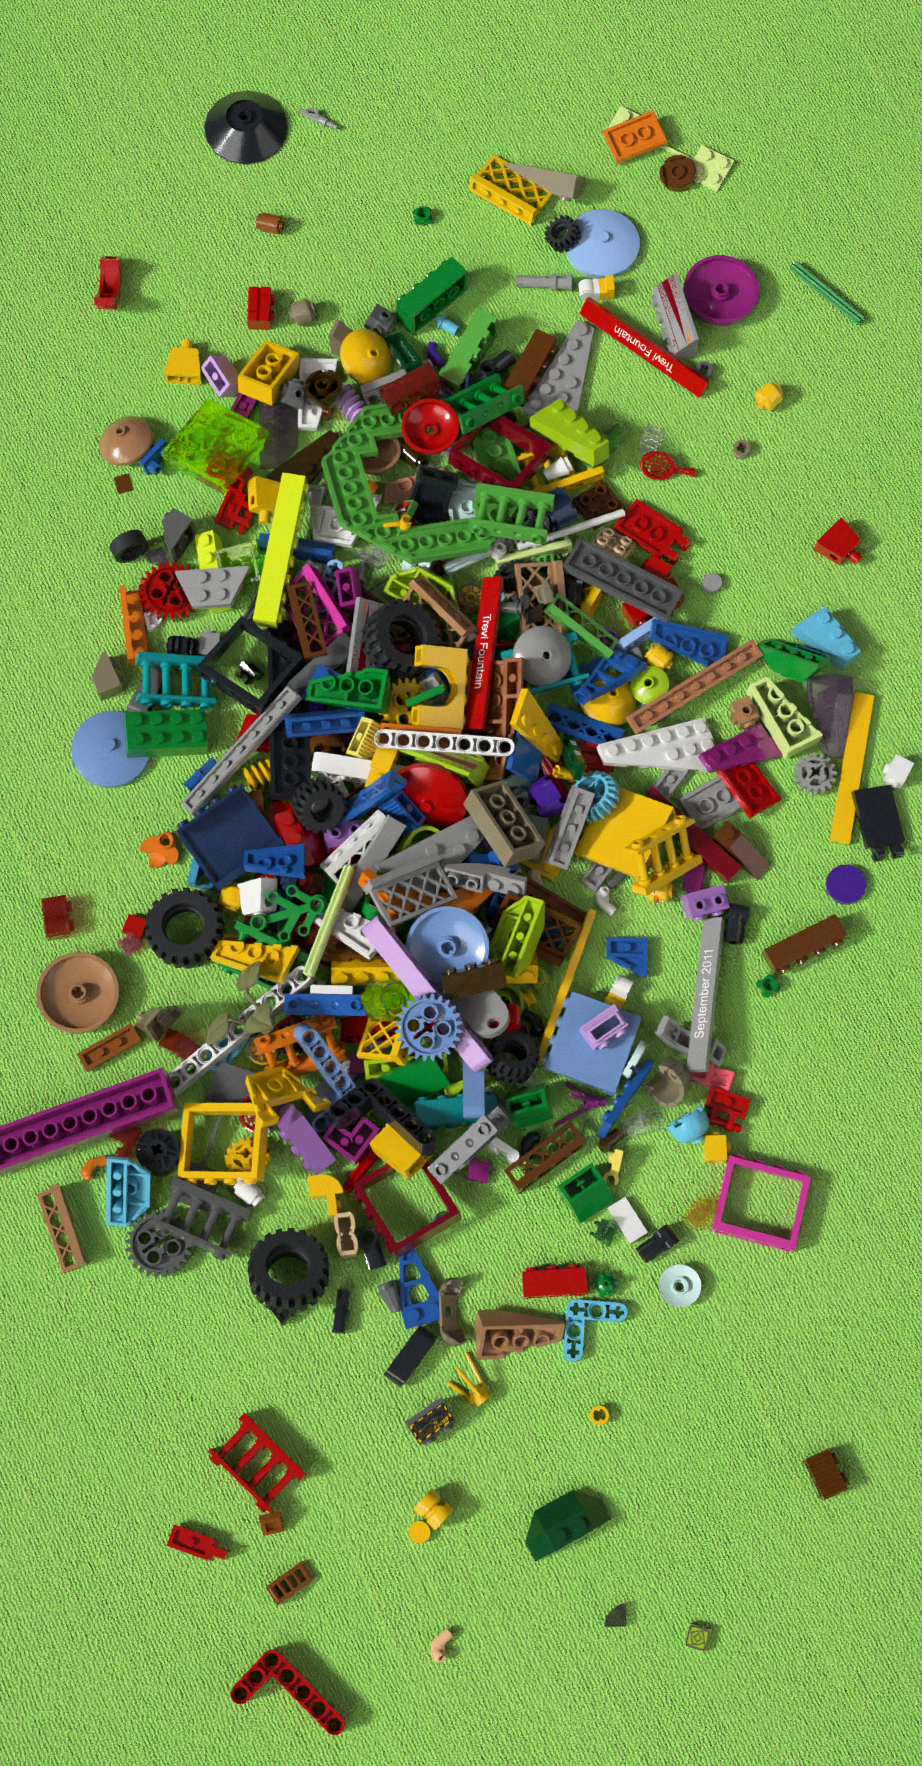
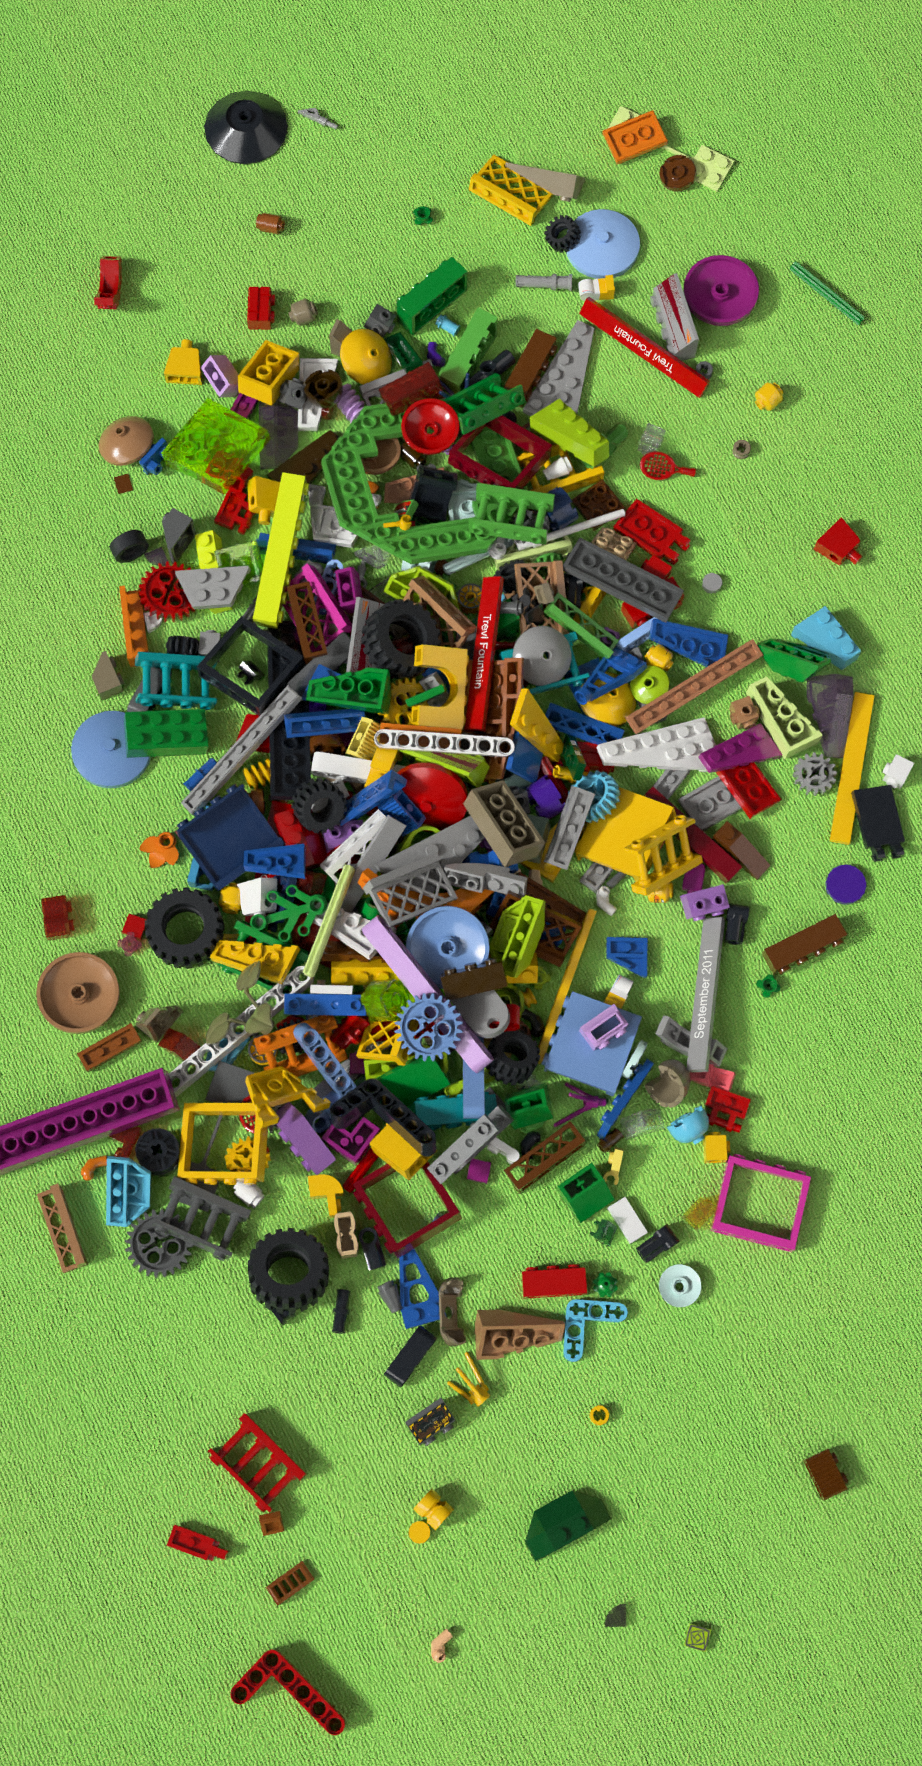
none -> red hips [329,1016,370,1049]

